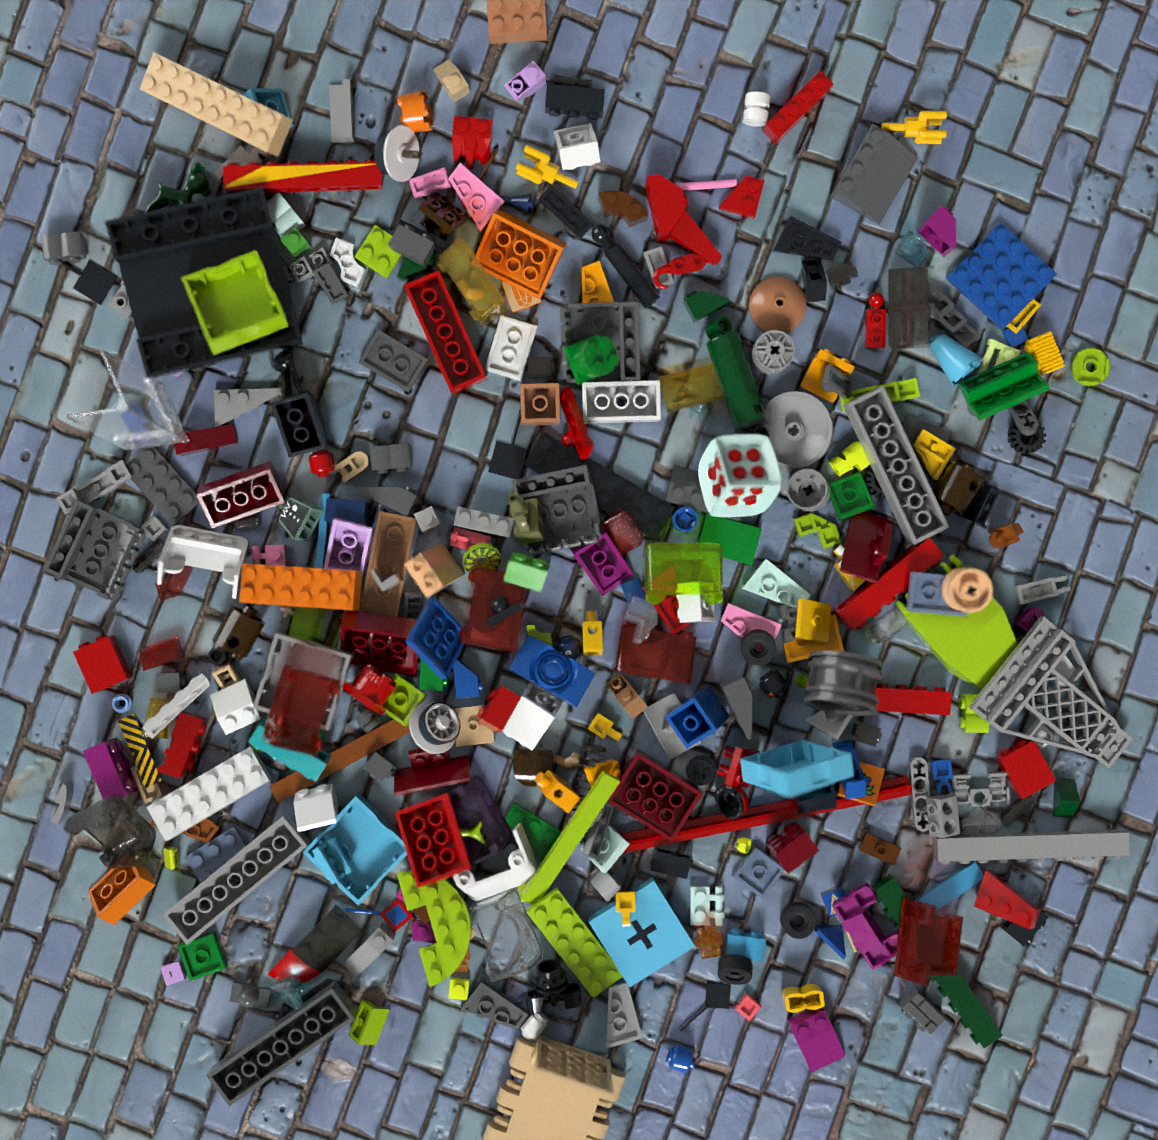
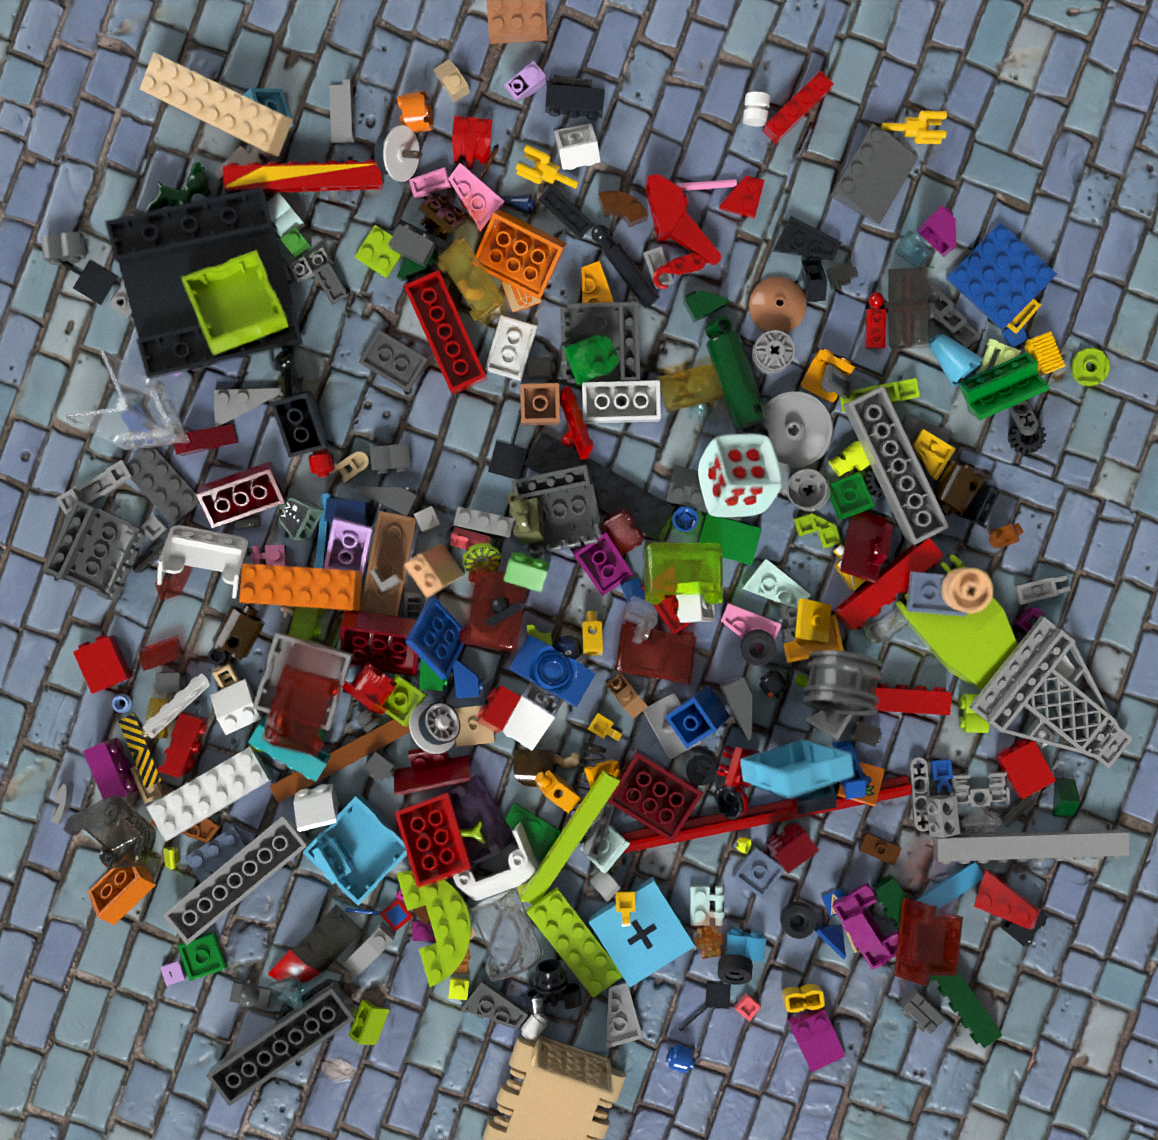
white tile [329,237,366,288] -> none
black panel [650,847,694,879] -> none

